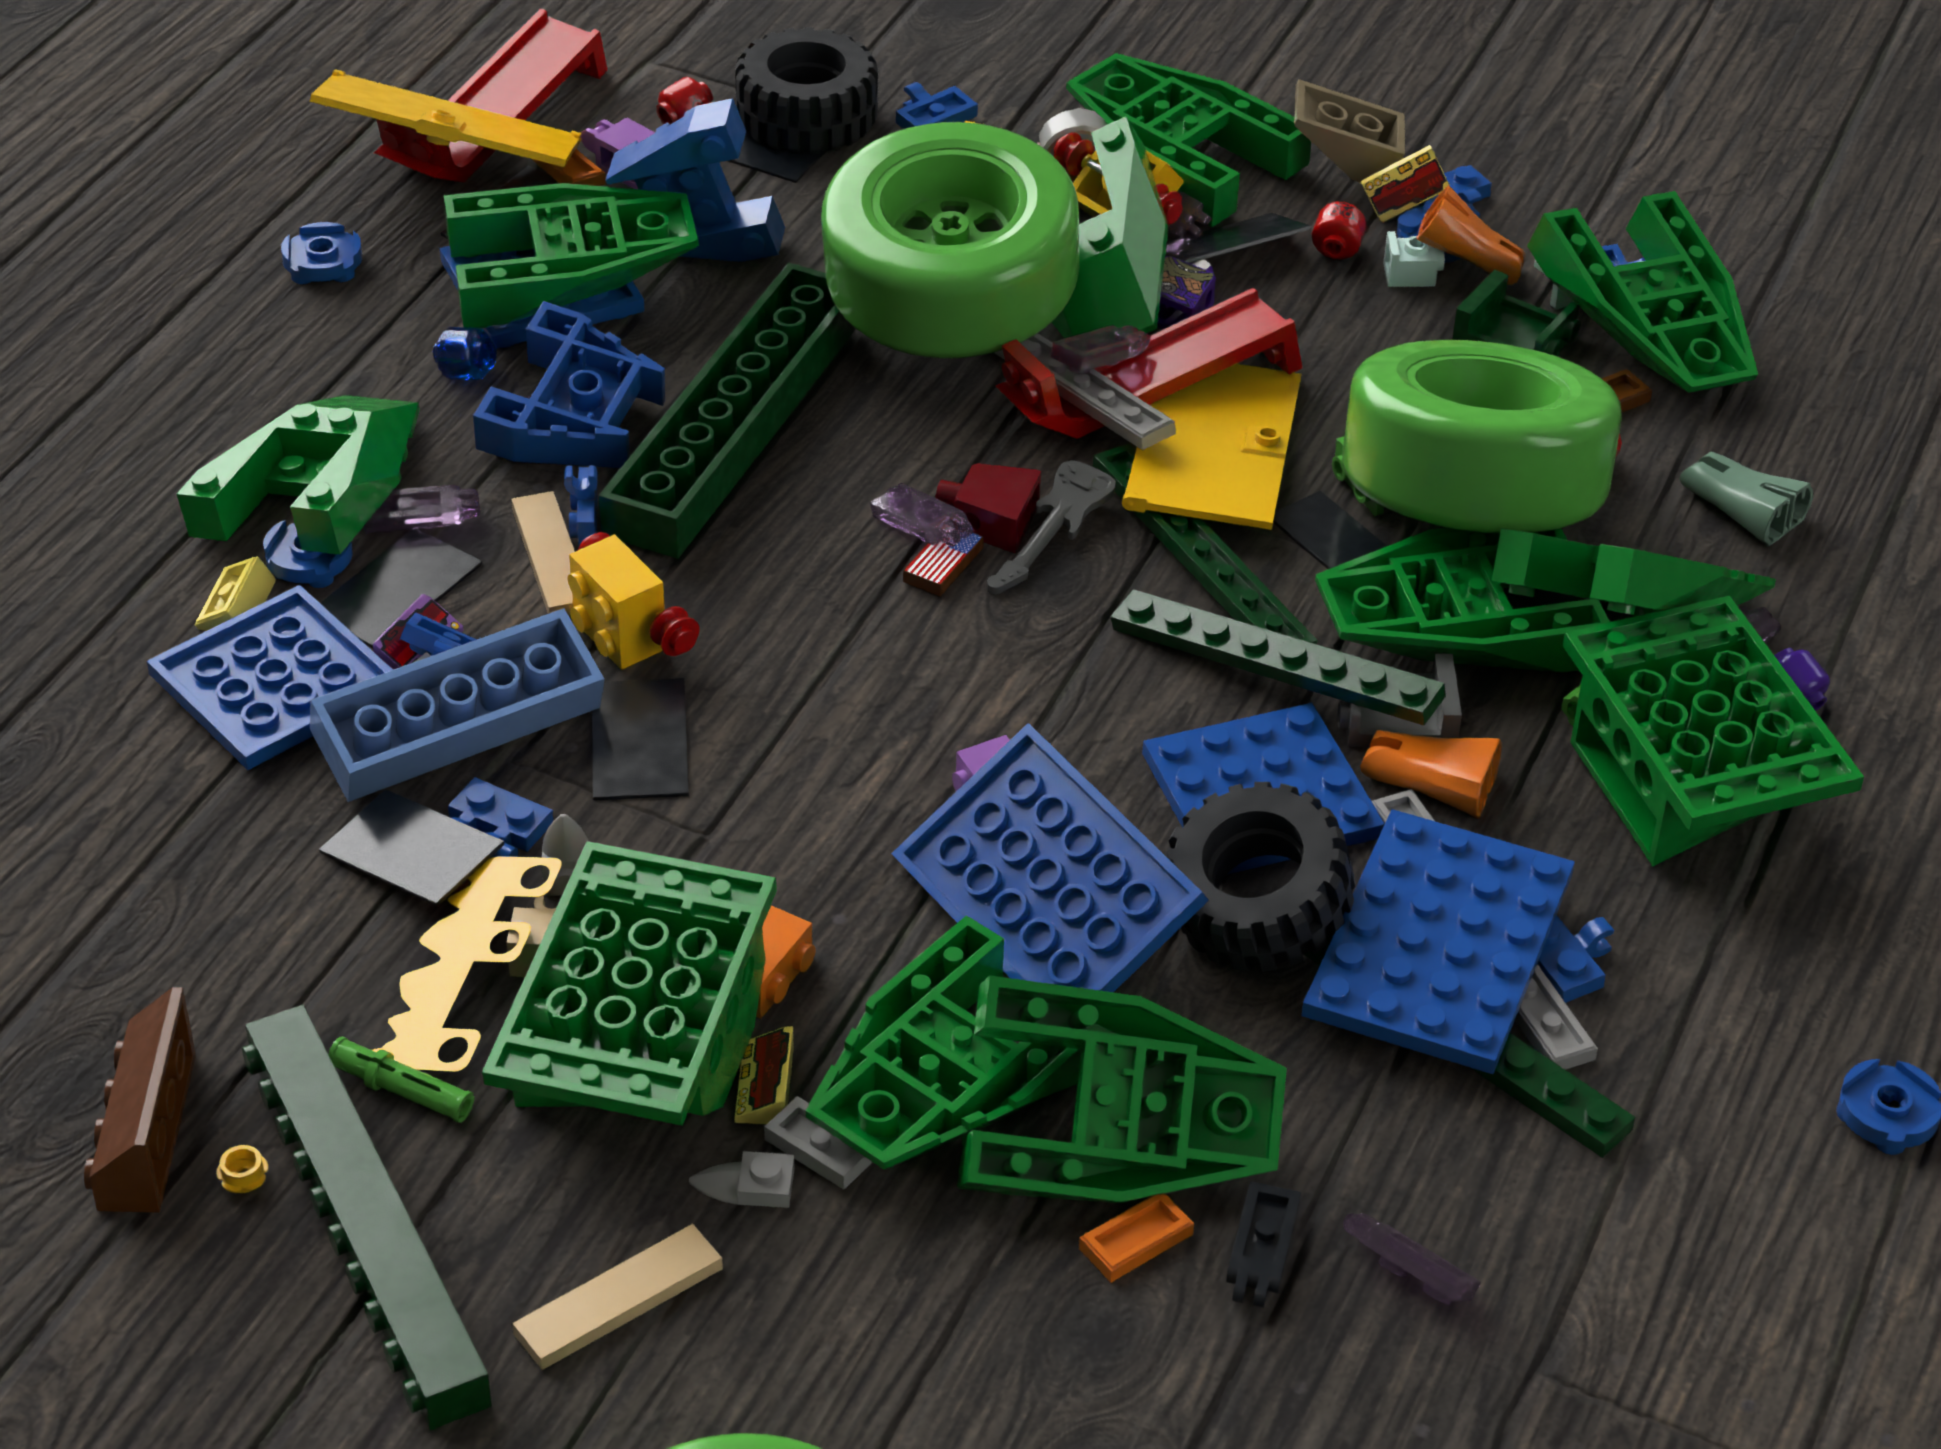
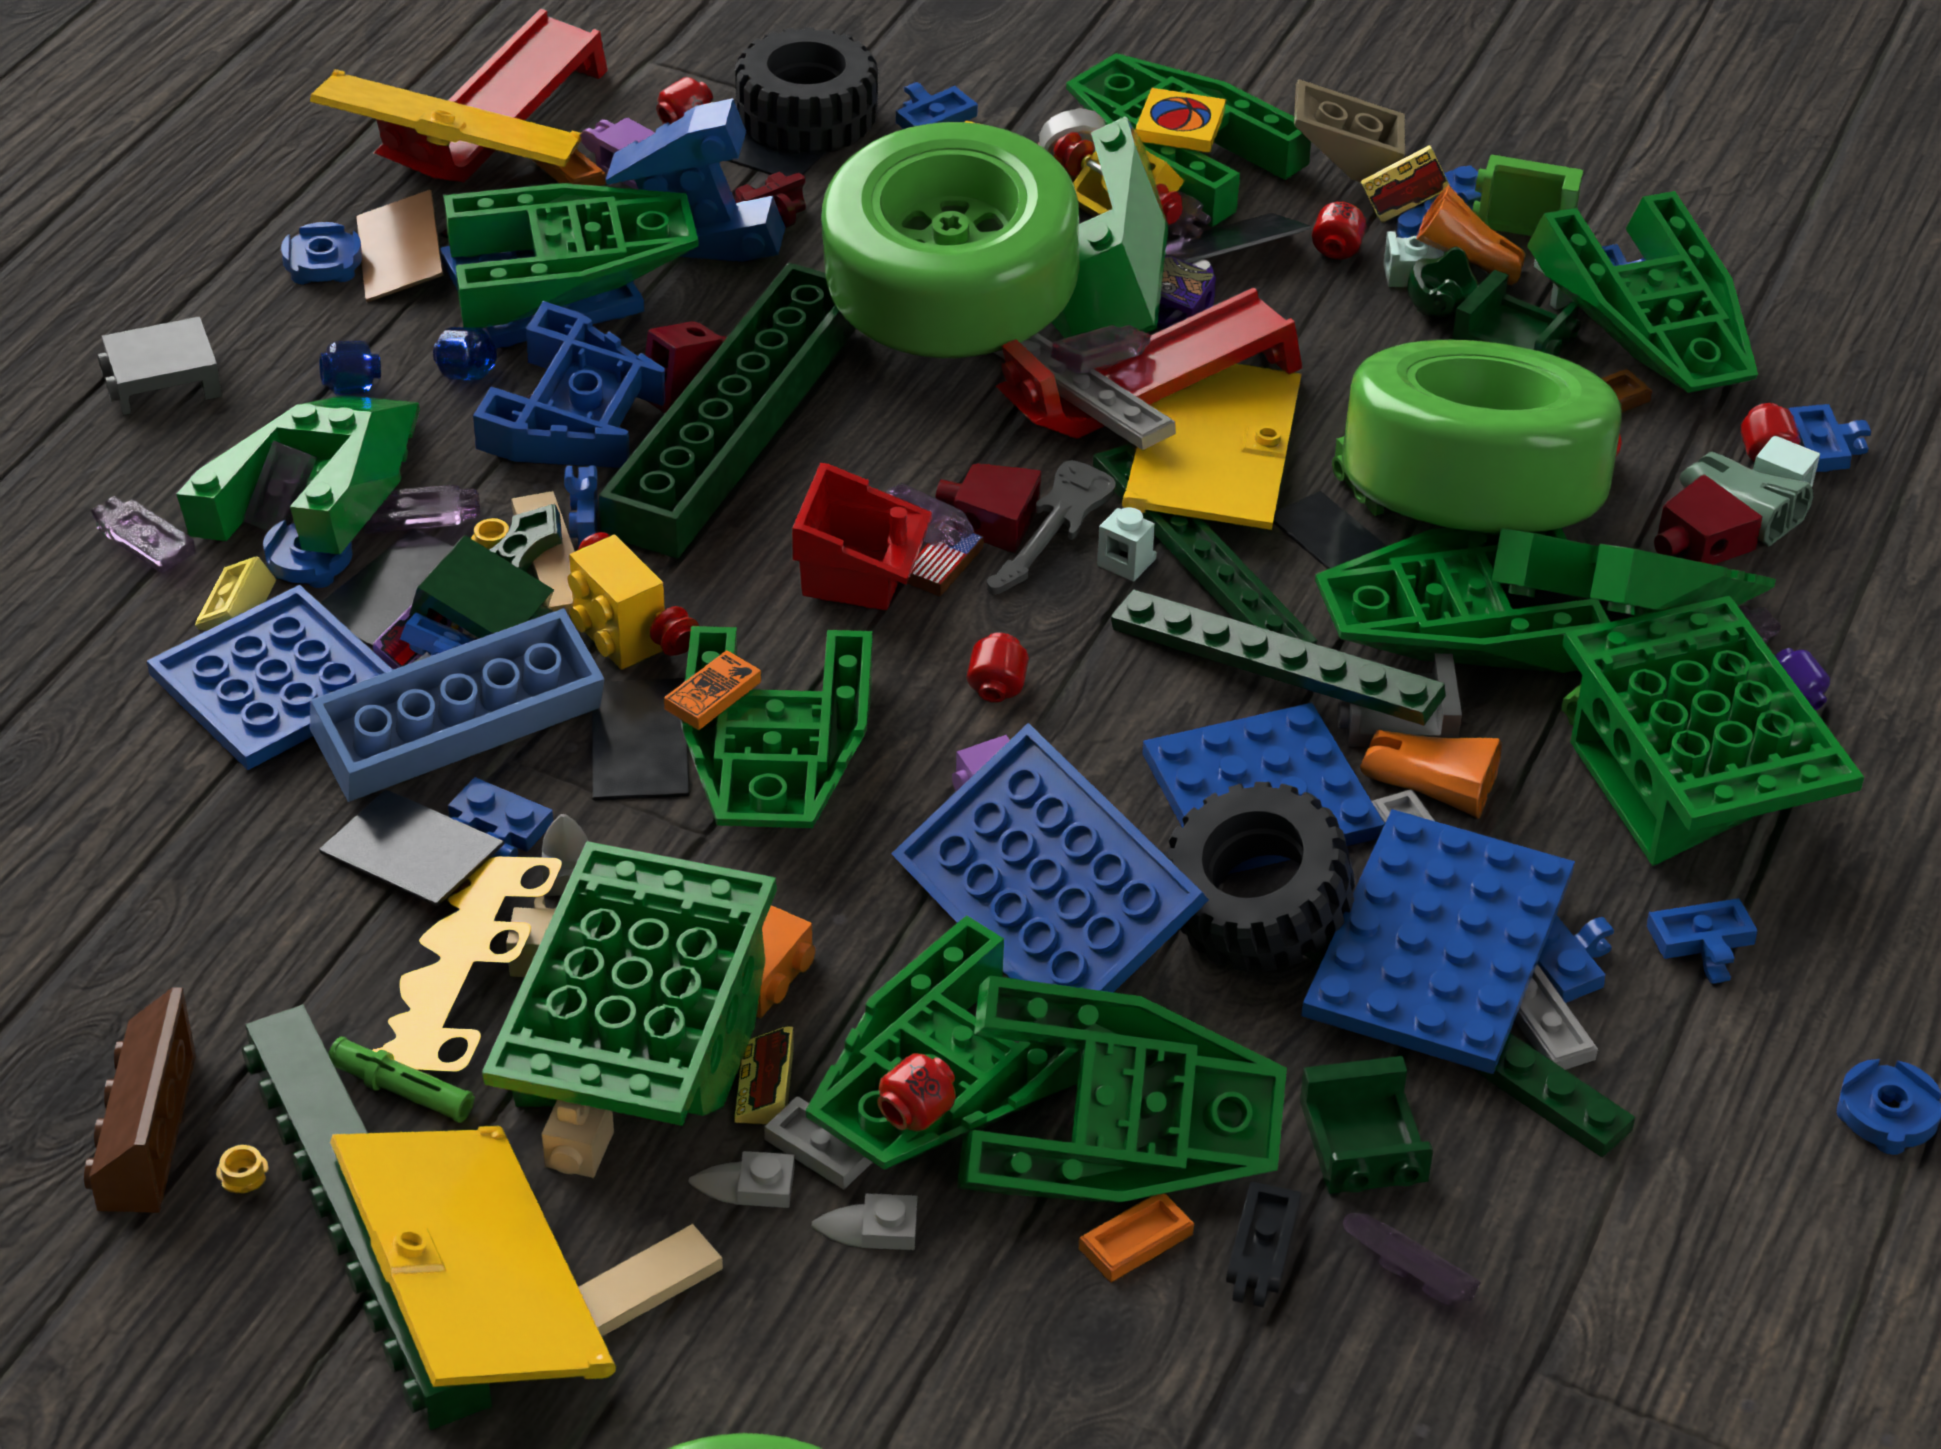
none -> clear purple hinge [91,496,196,574]
none -> panel [97,316,222,415]
none -> plate [243,440,317,531]
none -> clear blue head [319,340,381,395]
none -> yellow door [330,1126,616,1387]
none -> medium nougat piece [356,189,443,302]
none -> dark green panel [409,535,554,638]
none -> yellow plate [471,518,509,549]
none -> dark green tile [489,504,562,572]
none -> tan brick [542,1100,614,1178]
none -> dark red torso [645,321,727,413]
none -> orange tile [664,650,761,730]
none -> green wedge [681,626,872,828]
none -> dark red hips [735,171,806,228]
none -> red piece [792,463,932,610]
none -> light grey plate [812,1194,917,1250]
none -> red head [877,1053,956,1132]
none -> red head [966,633,1029,702]
none -> light aqua brick [1097,507,1157,582]
none -> yellow tile [1135,88,1226,152]
none -> dark green panel [1300,1056,1433,1194]
none -> dark green cap [1407,247,1479,318]
none -> bright green panel [1472,155,1583,236]
none -> blue plate [1646,898,1758,984]
none -> dark red torso [1654,474,1763,565]
none -> red head [1741,403,1800,462]
none -> light aqua panel [1753,436,1820,487]
none -> blue plate [1788,404,1872,472]

